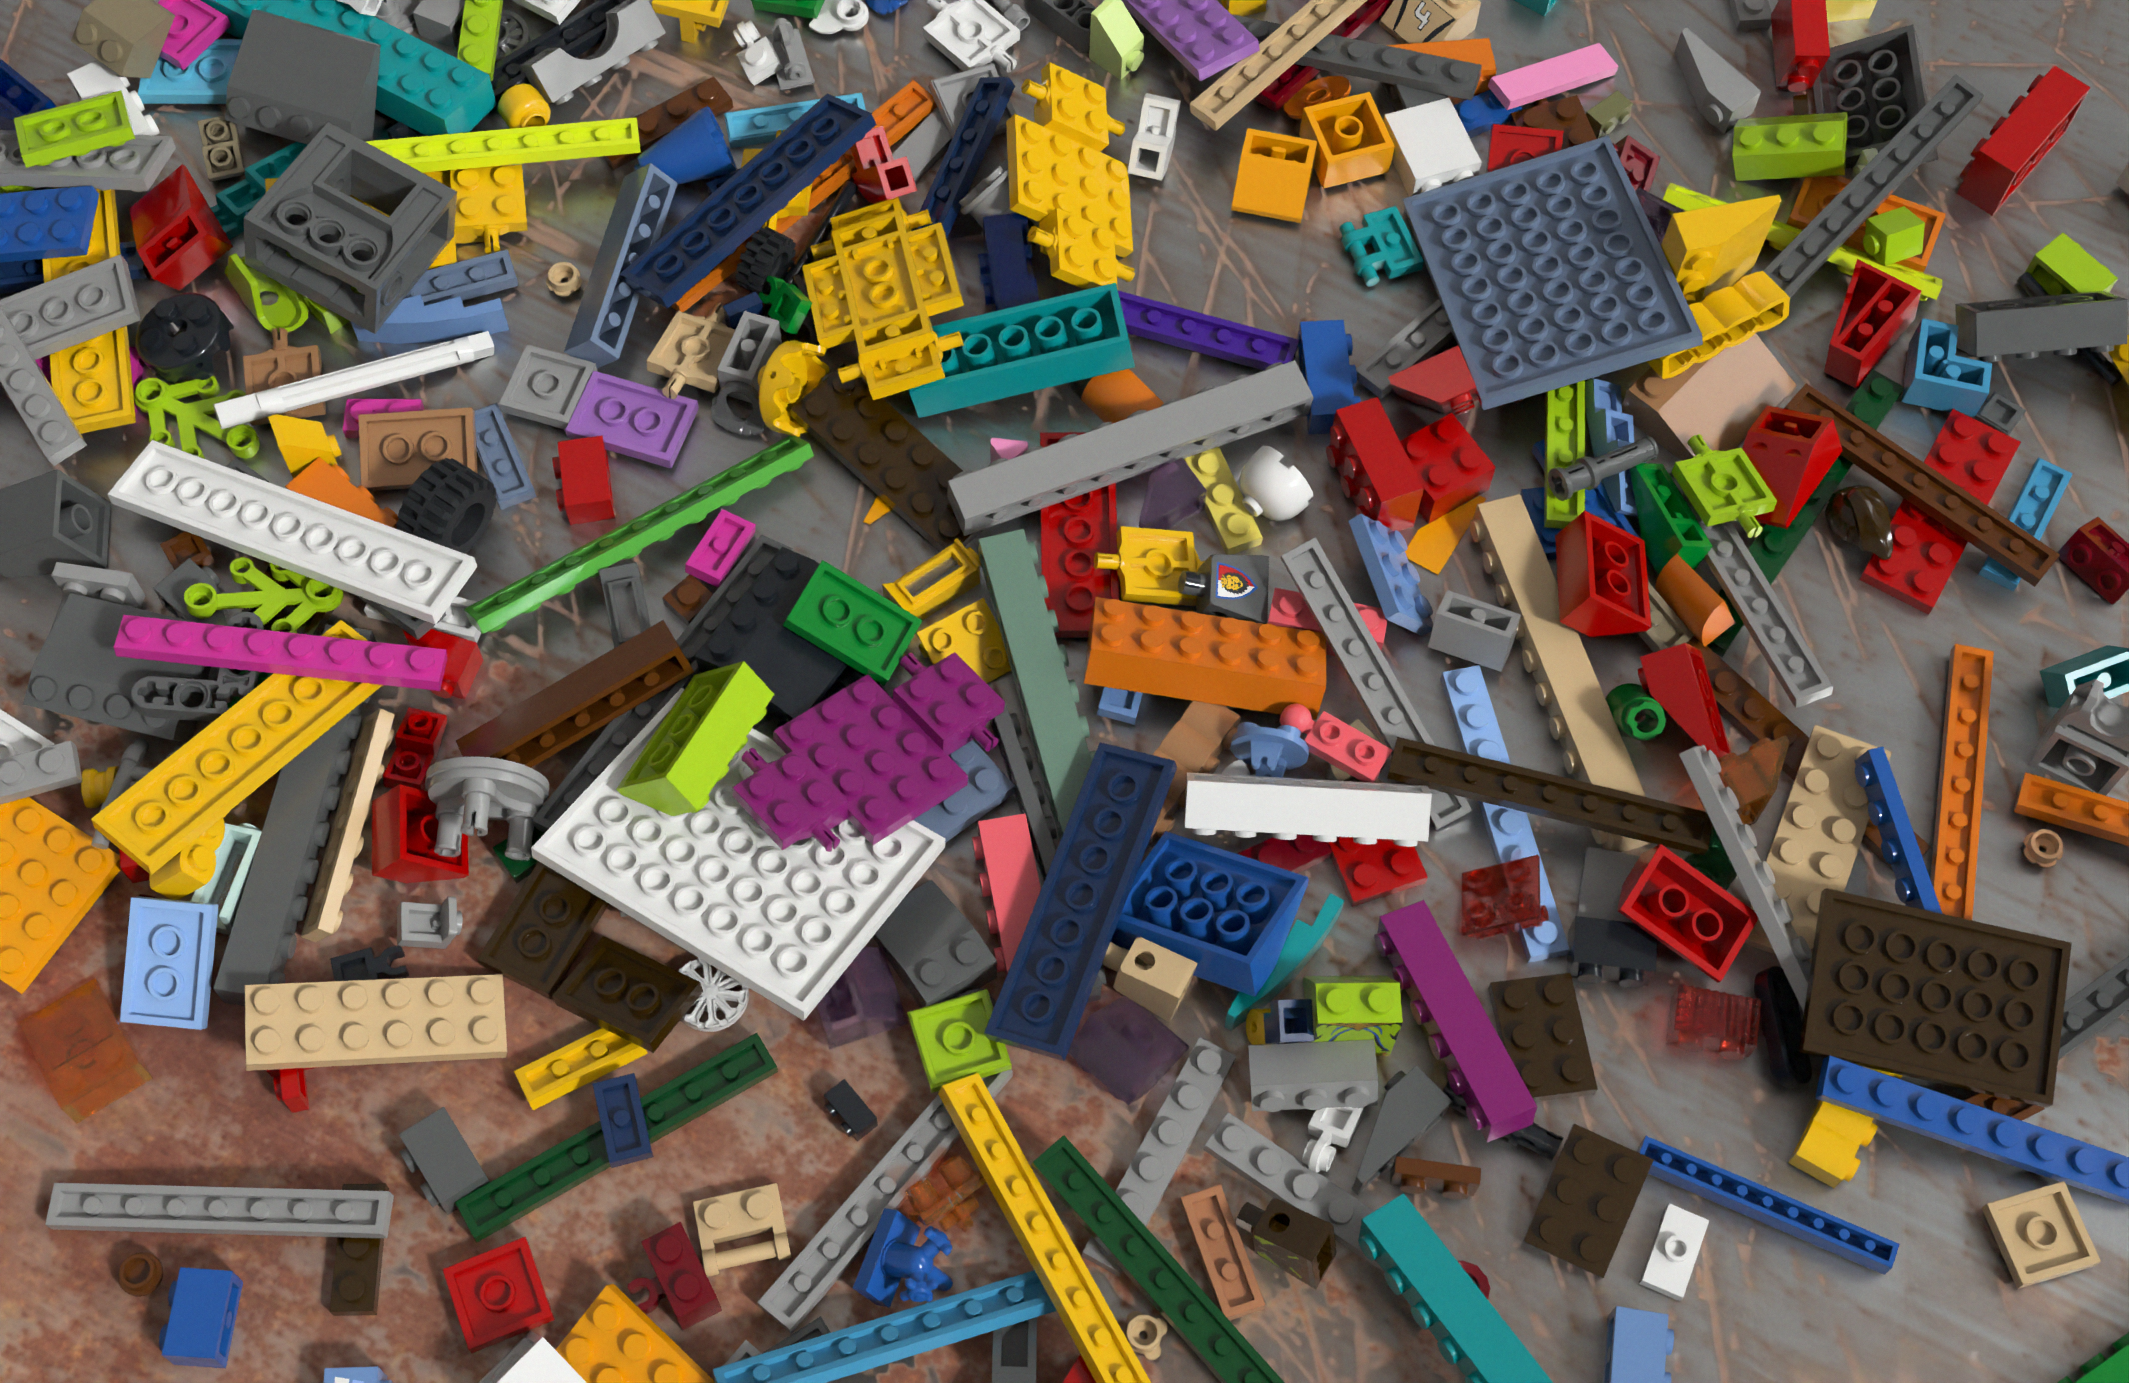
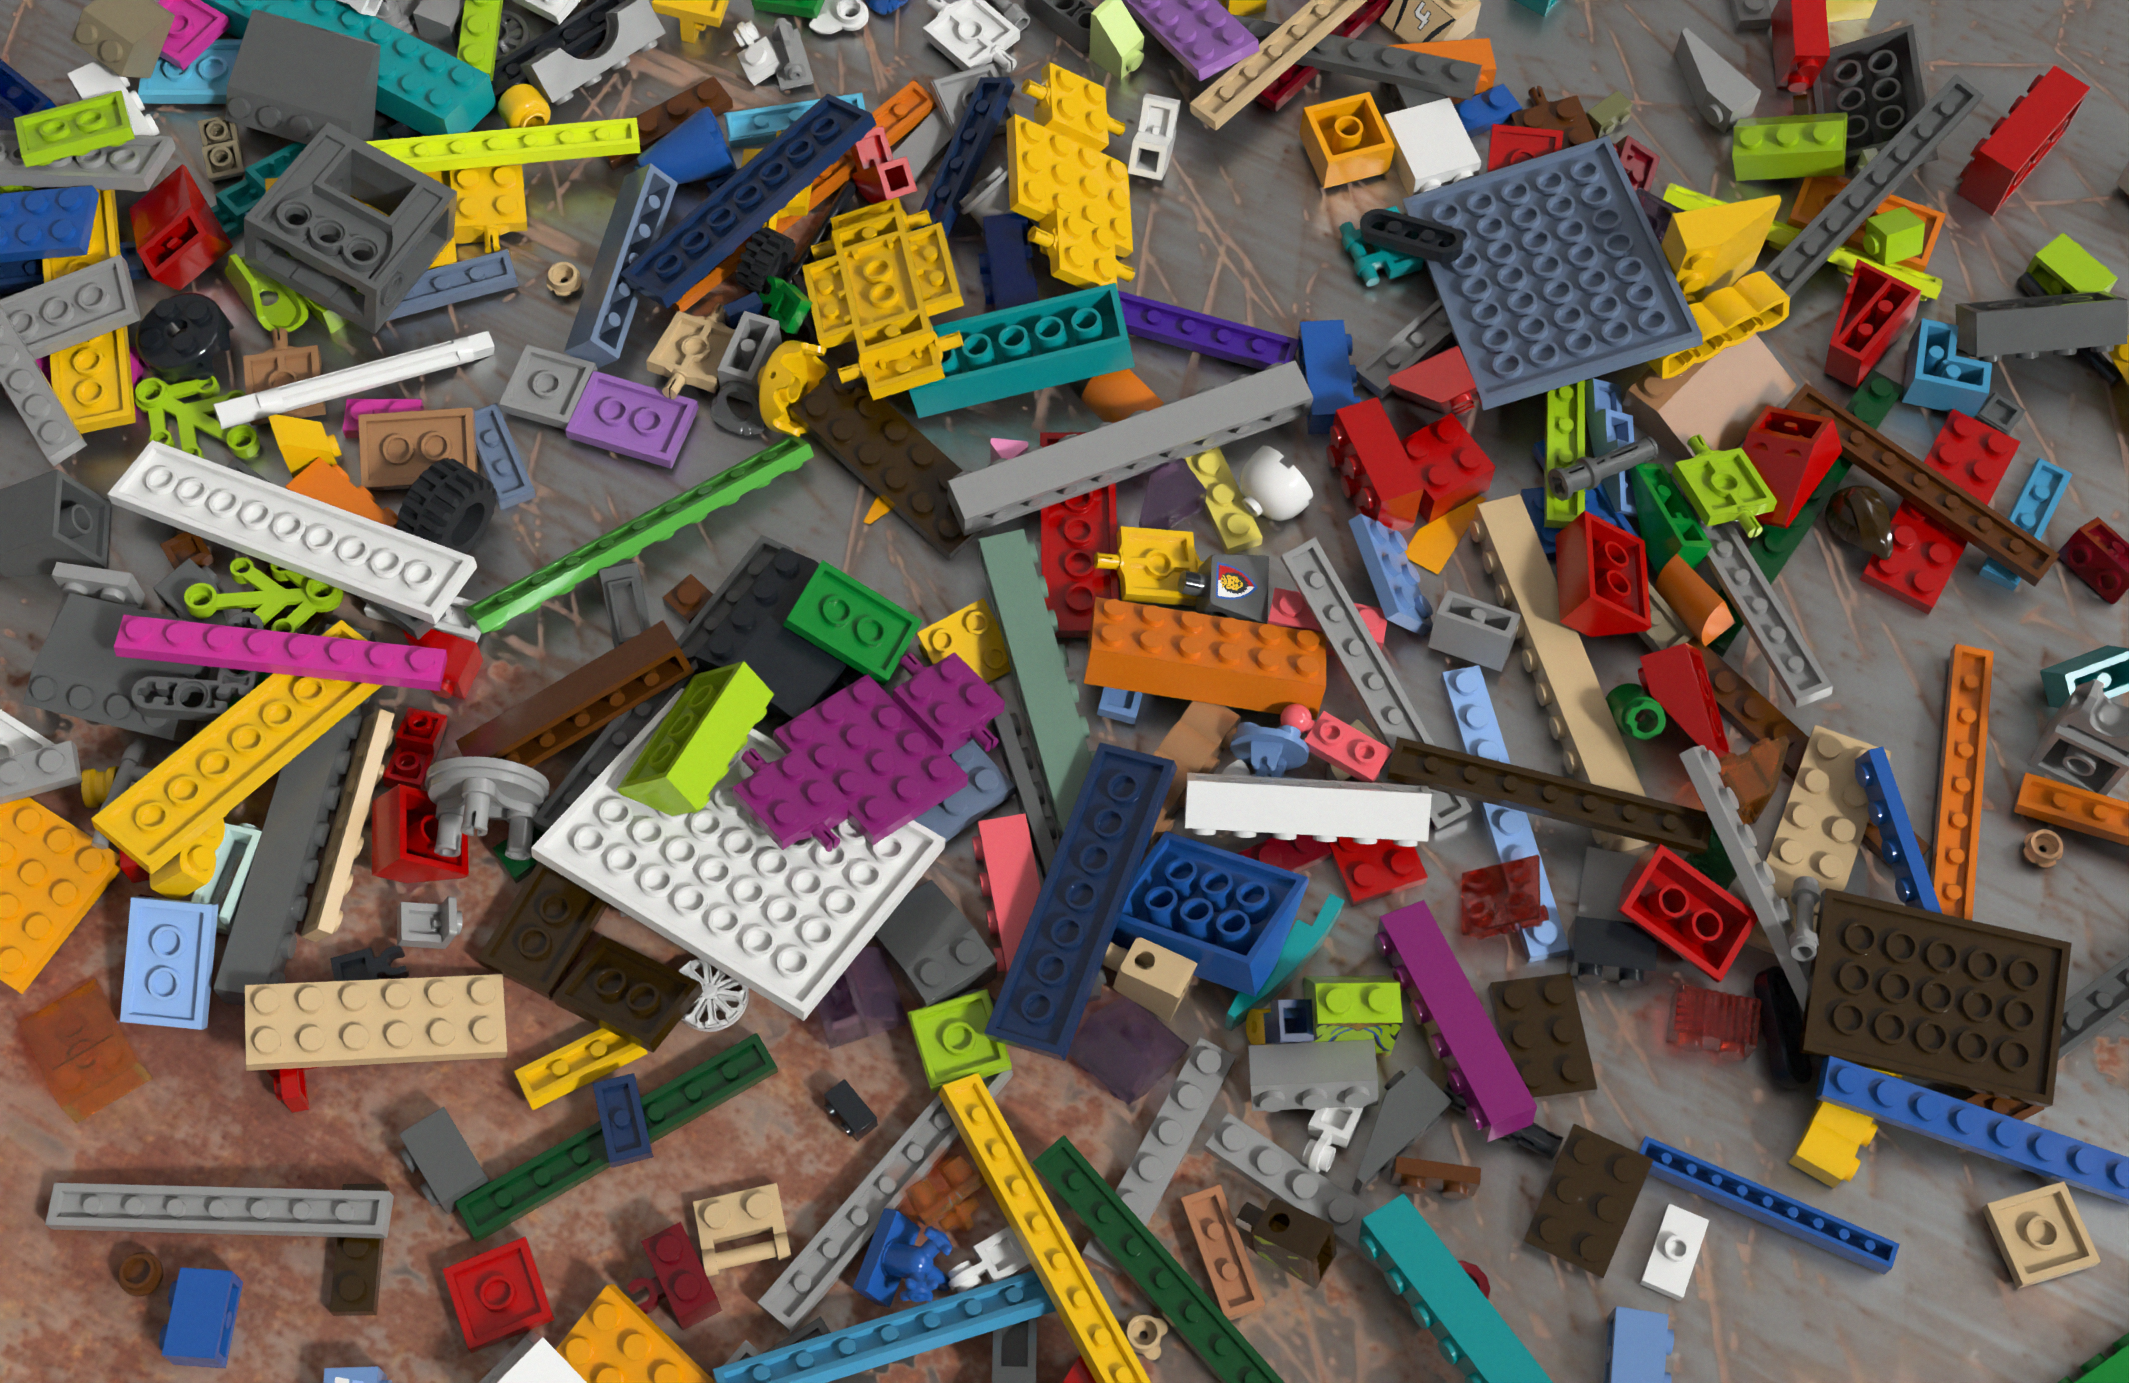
medium blue slope [351,294,509,344] -> none
red brick [552,435,615,525] -> none
dark pink plate [685,509,756,588] -> none
yellow window [882,538,981,620] -> none
light orange slope [1231,128,1317,223] -> none
orange dish [1284,76,1351,119] -> none
bright pink tile [1488,43,1619,110] -> none
none -> white plate [947,1226,1031,1293]
none -> black plate [1360,209,1463,263]
none -> light grey bar [1789,876,1820,962]

